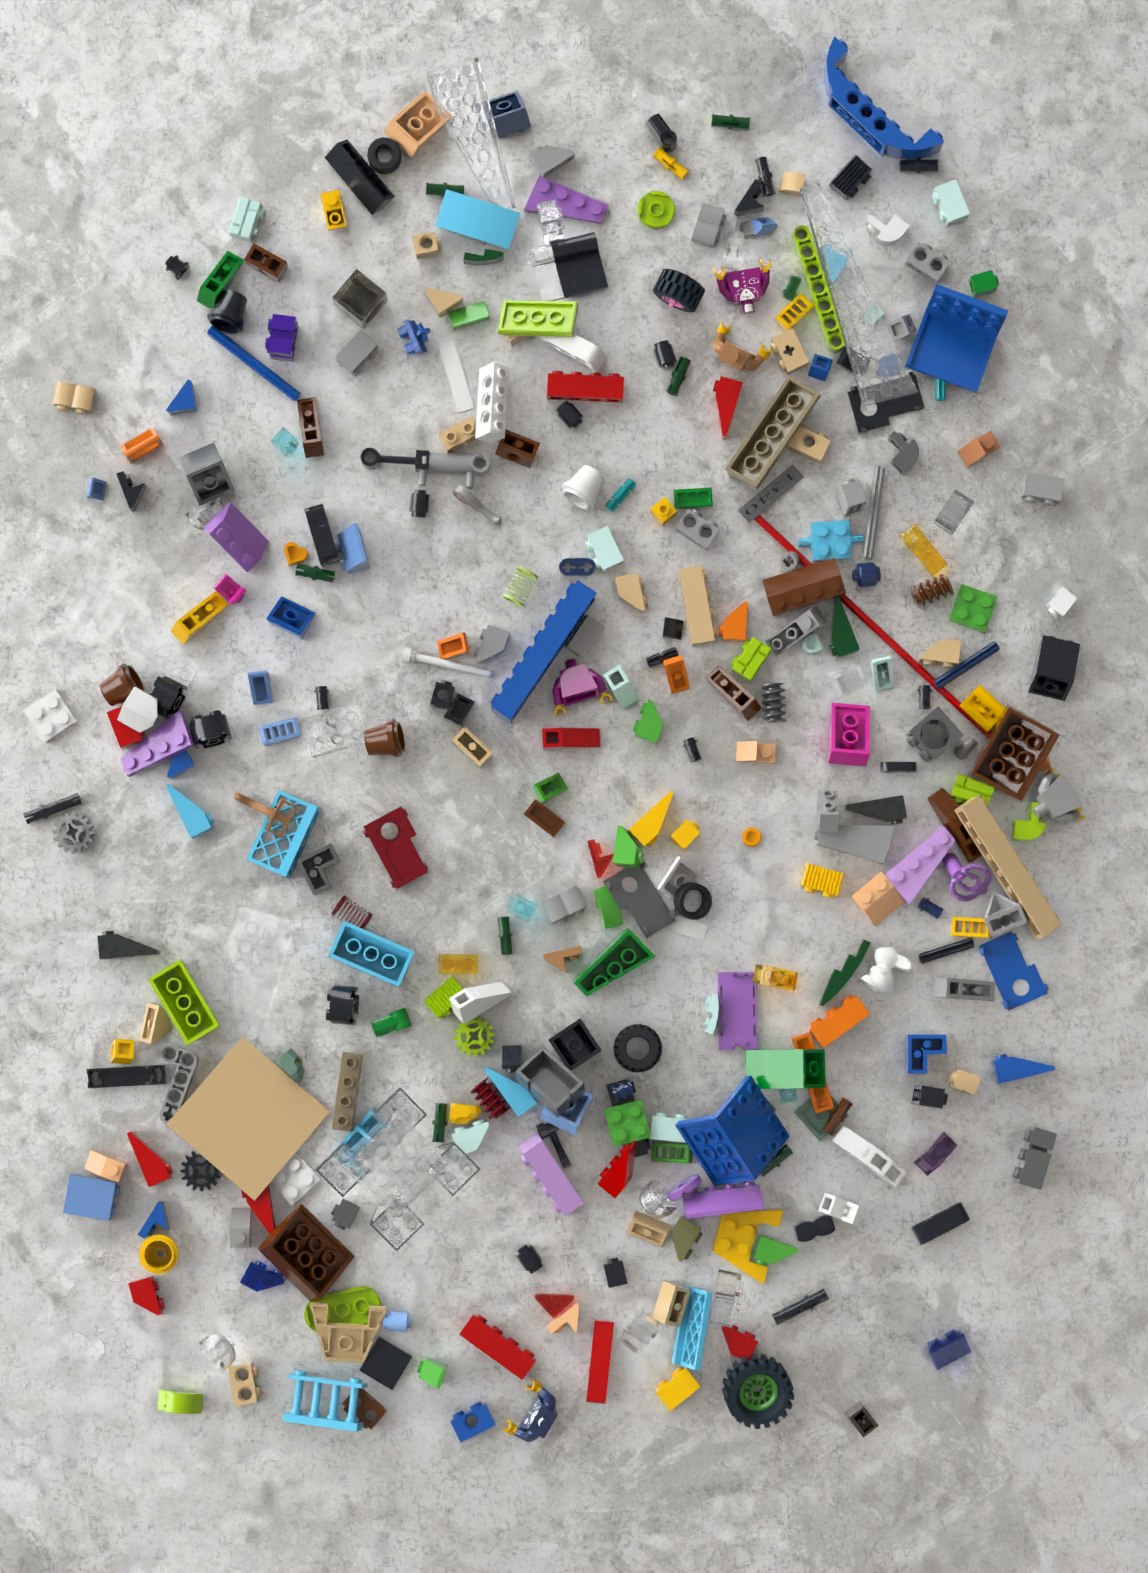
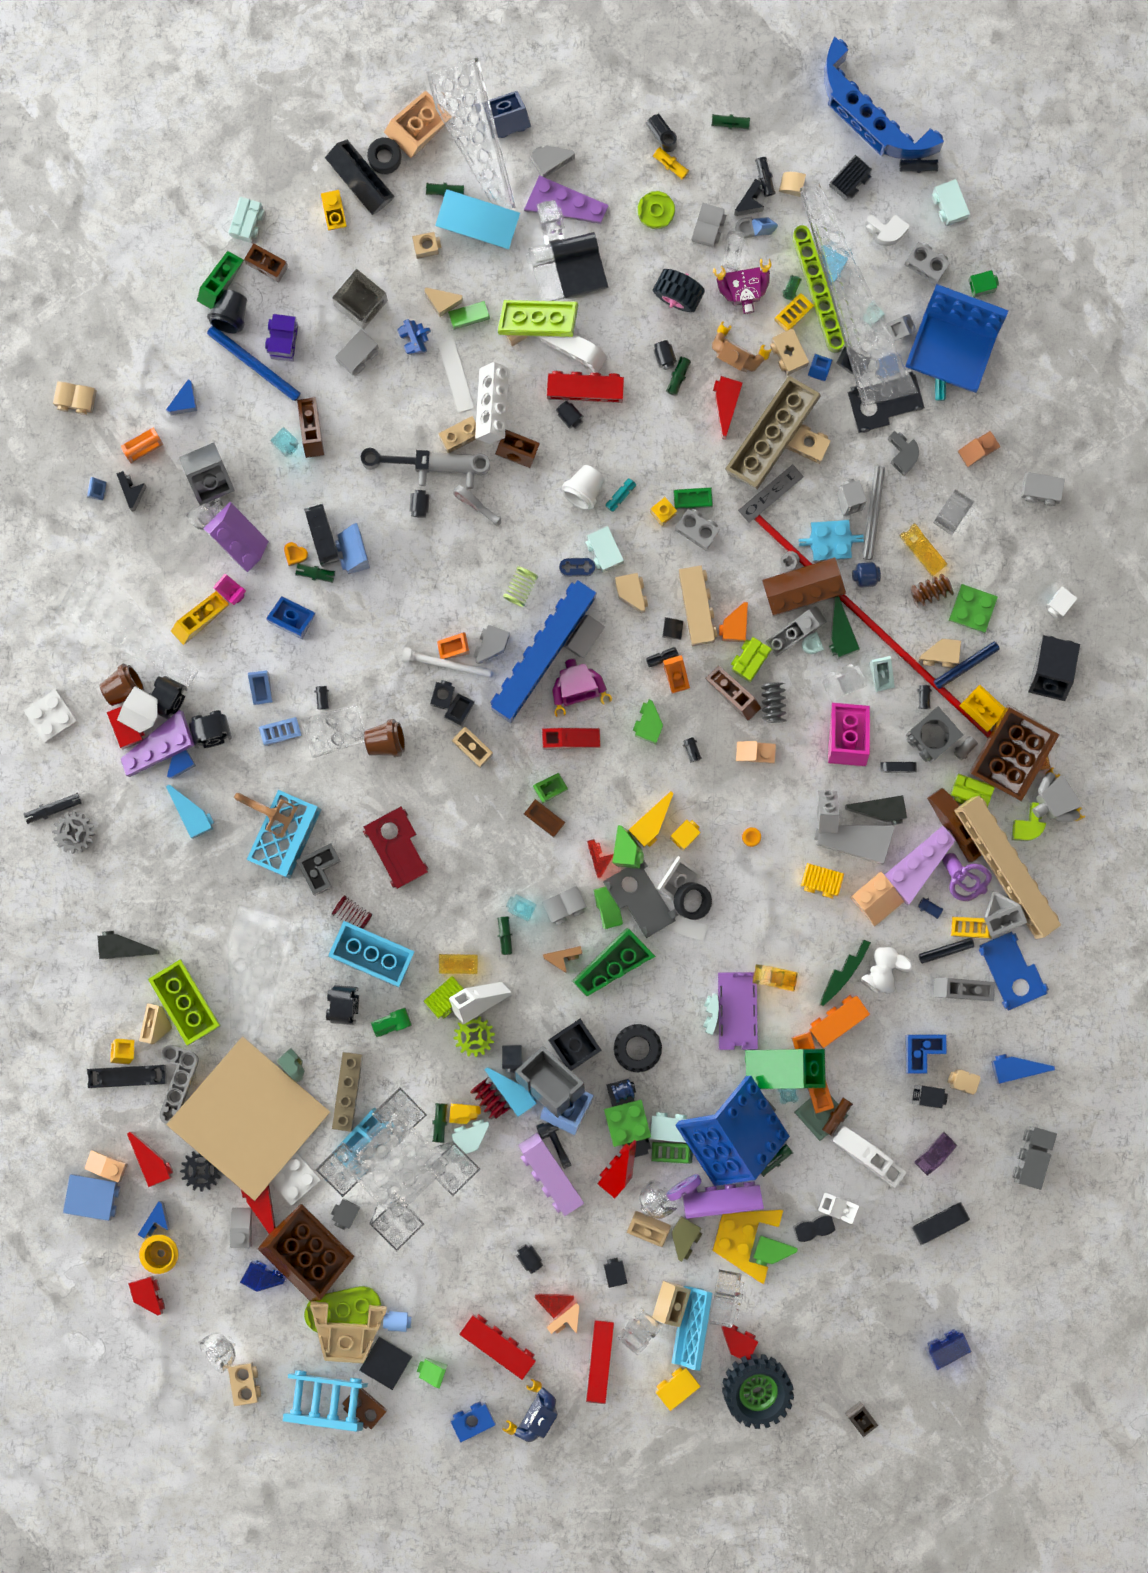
lime brick [158,1390,203,1414] -> none
black brick [165,255,190,280] -> none
dark green slope [463,249,504,265] -> none
light aqua slope [603,665,639,709] -> none
black pin [772,1288,829,1326] -> none

